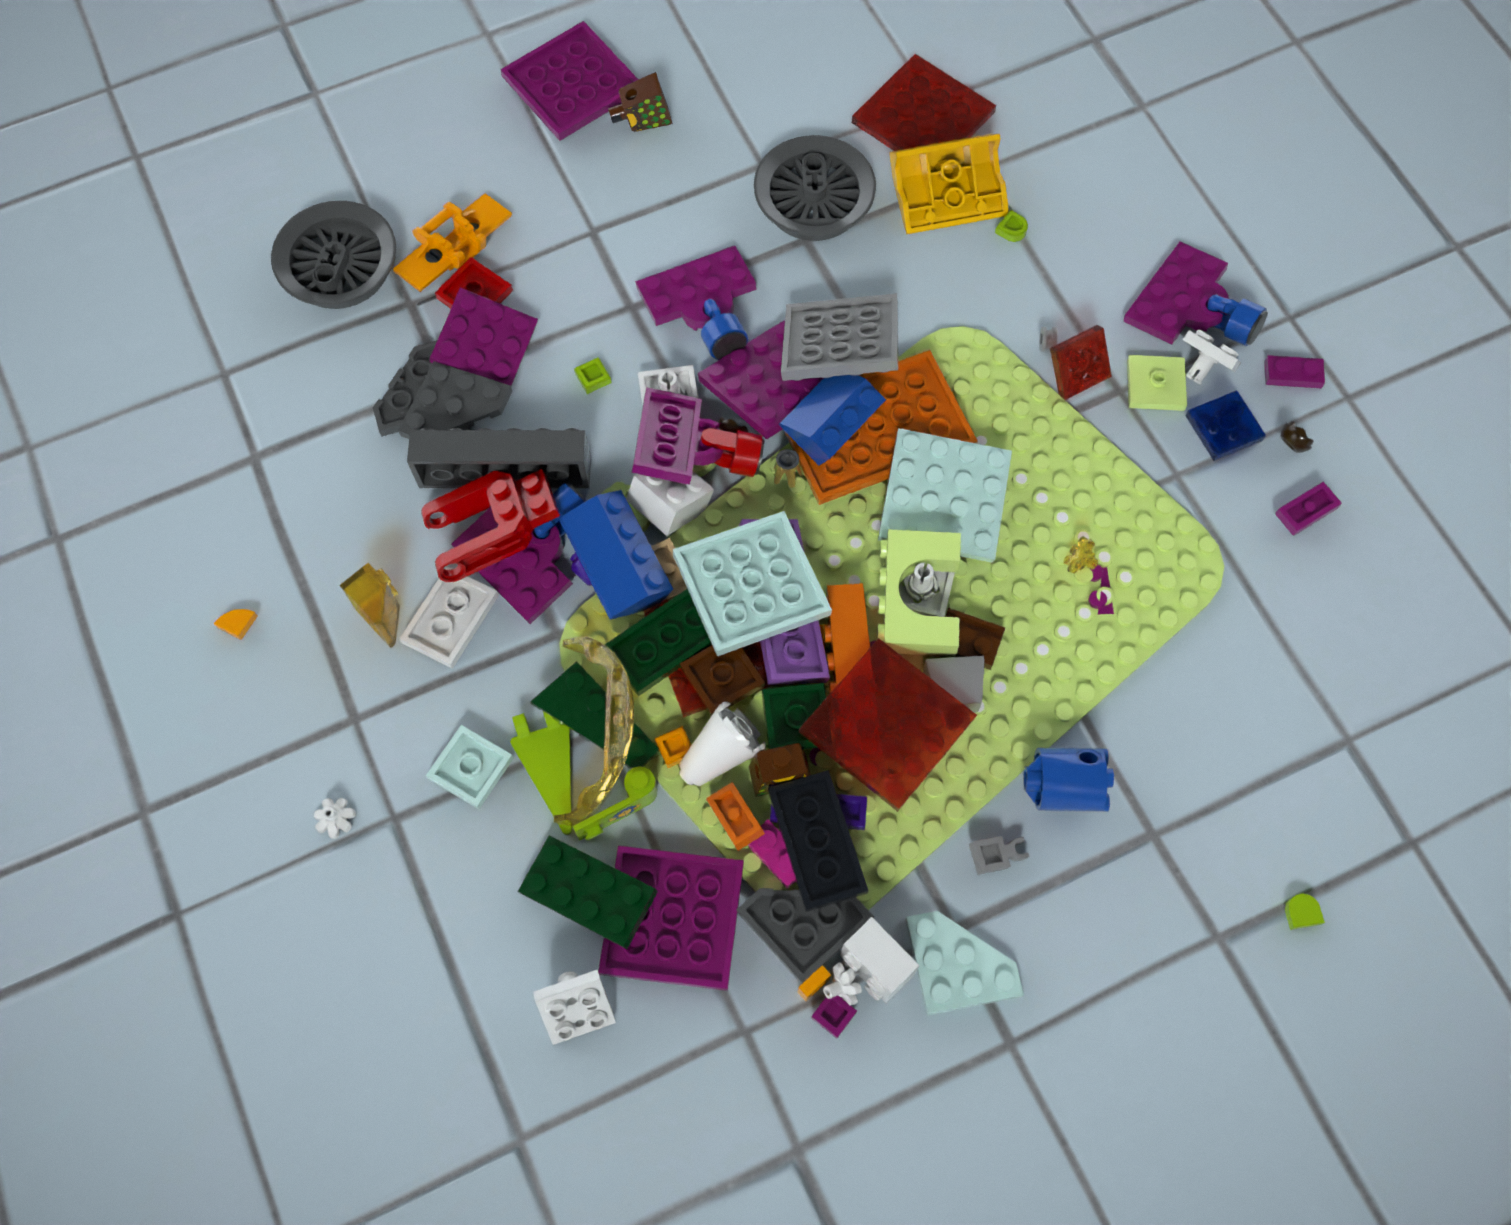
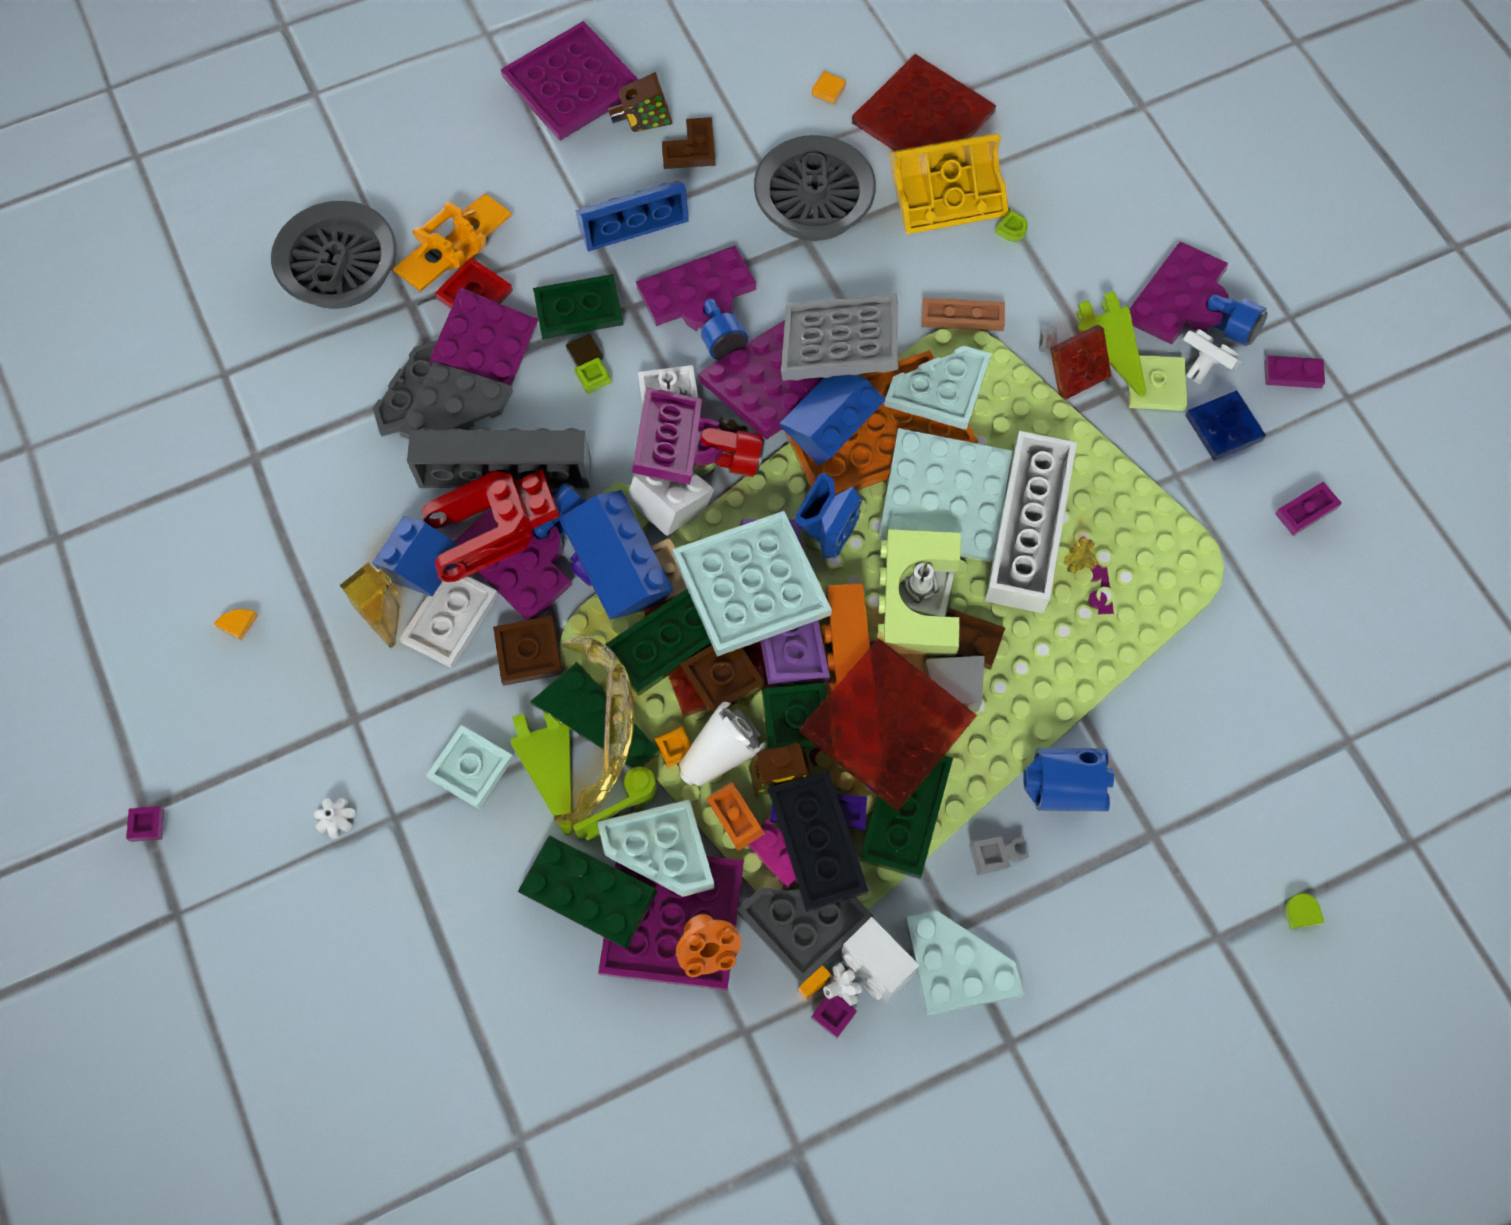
white plate [533,970,616,1045] -> none
piece [774,449,803,488] -> none
dark brown plate [1280,421,1314,453] -> none
none -> magenta plate [126,806,165,842]
none -> blue slope [372,516,459,597]
none -> reddish brown plate [493,616,562,686]
none -> dark green plate [533,274,623,340]
none -> dark brown tile [565,333,603,367]
none -> blue slope [575,180,689,252]
none -> light aqua plate [597,800,714,897]
none -> reddish brown plate [662,117,716,169]
none -> orange plate [676,914,741,977]
none -> blue piece [795,473,863,559]
none -> light orange tile [812,71,846,104]
none -> dark green plate [859,741,953,879]
none -> light aqua plate [884,346,991,430]
none -> nougat plate [921,298,1005,331]
none -> white brick [985,431,1077,614]
none -> lime flag [1076,291,1147,397]

